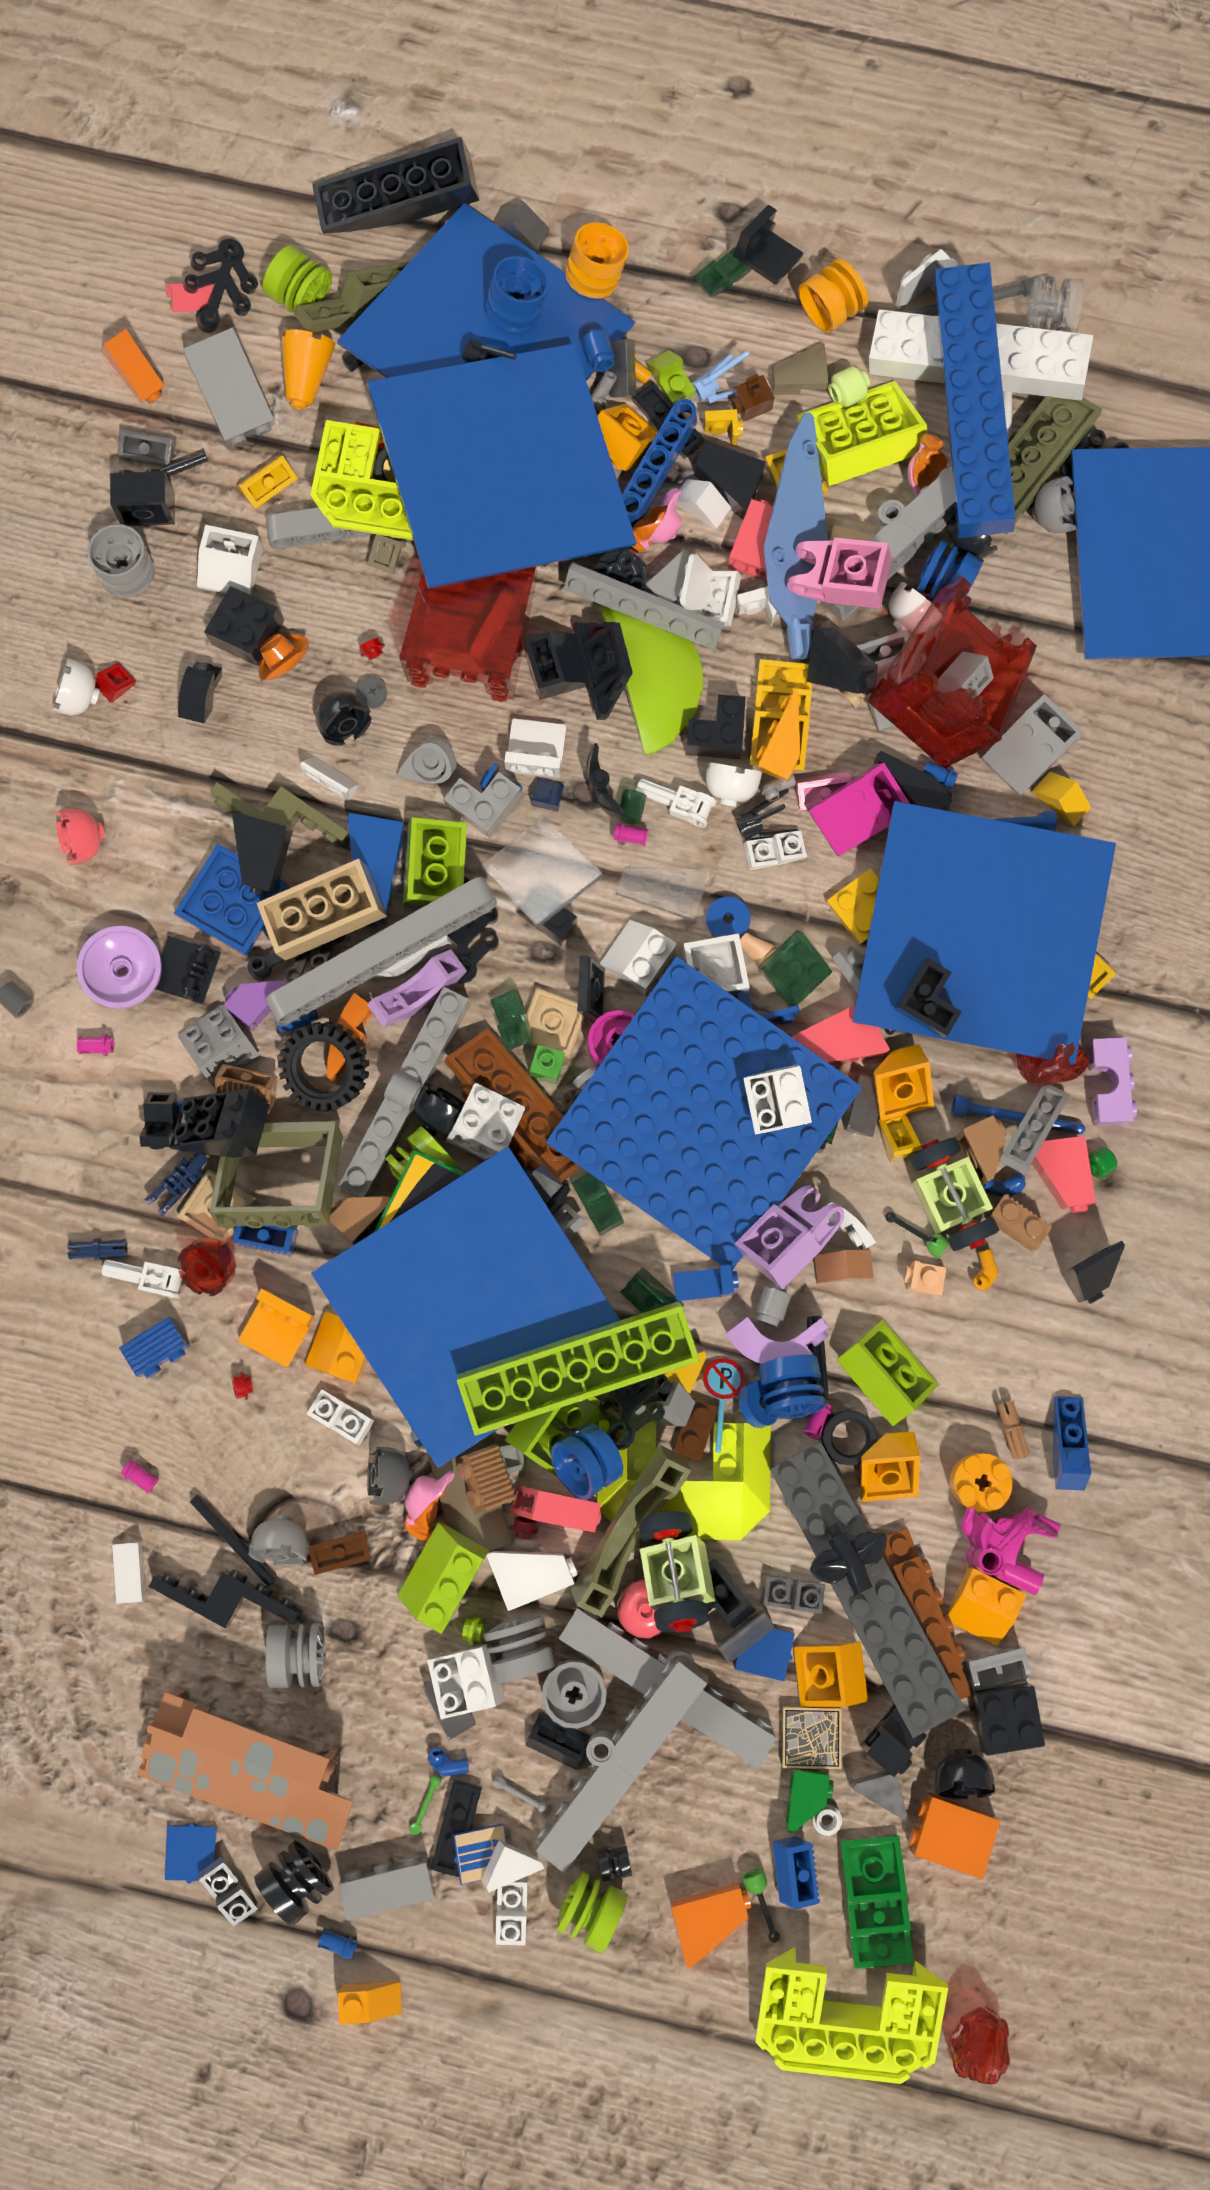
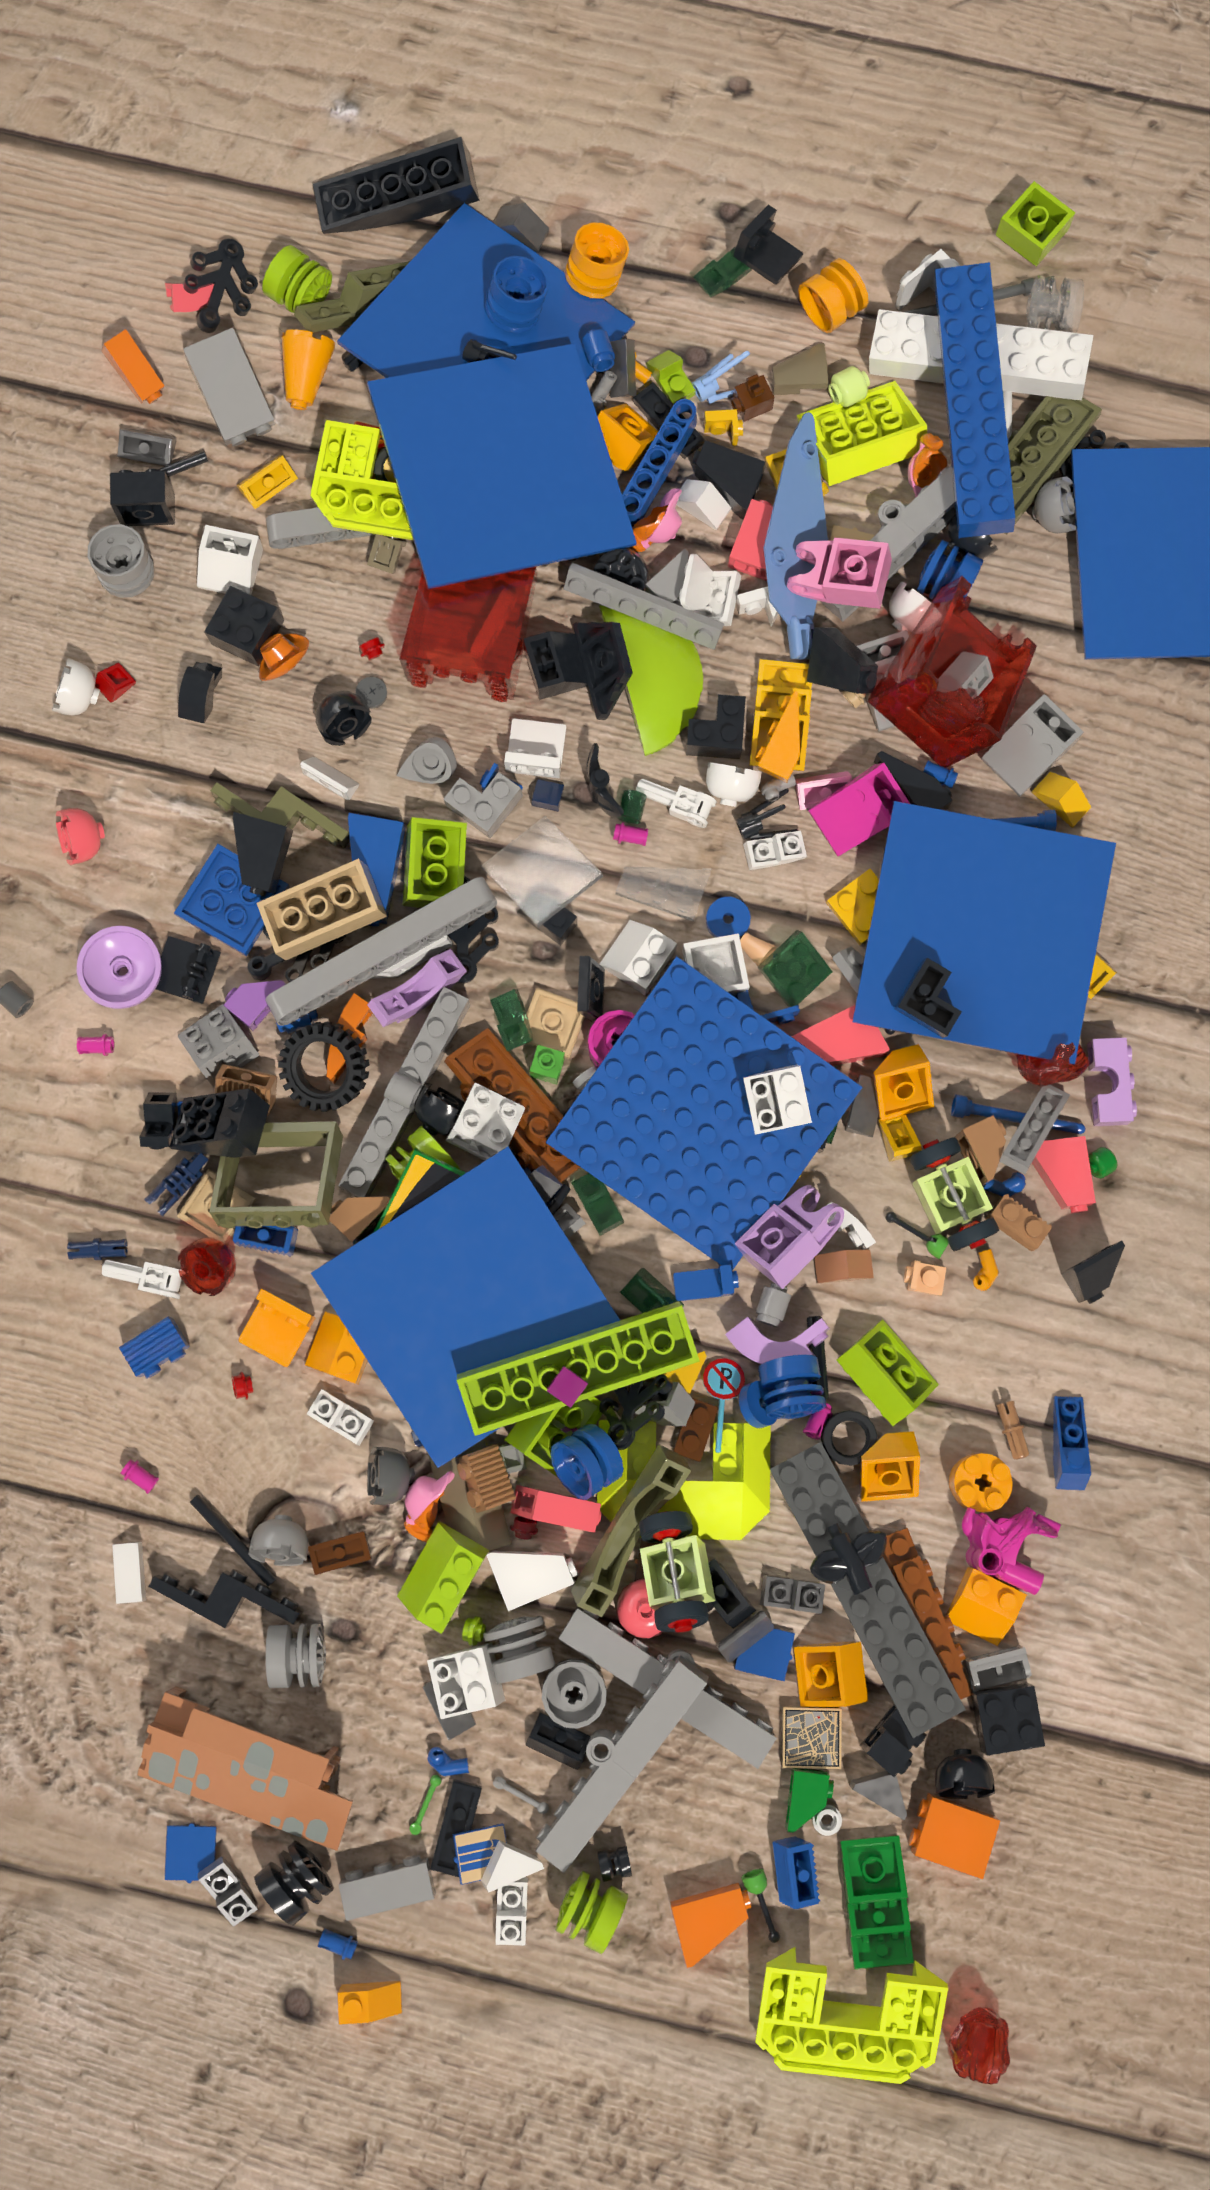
none -> magenta tile [546,1365,588,1408]
none -> lime brick [996,181,1075,267]

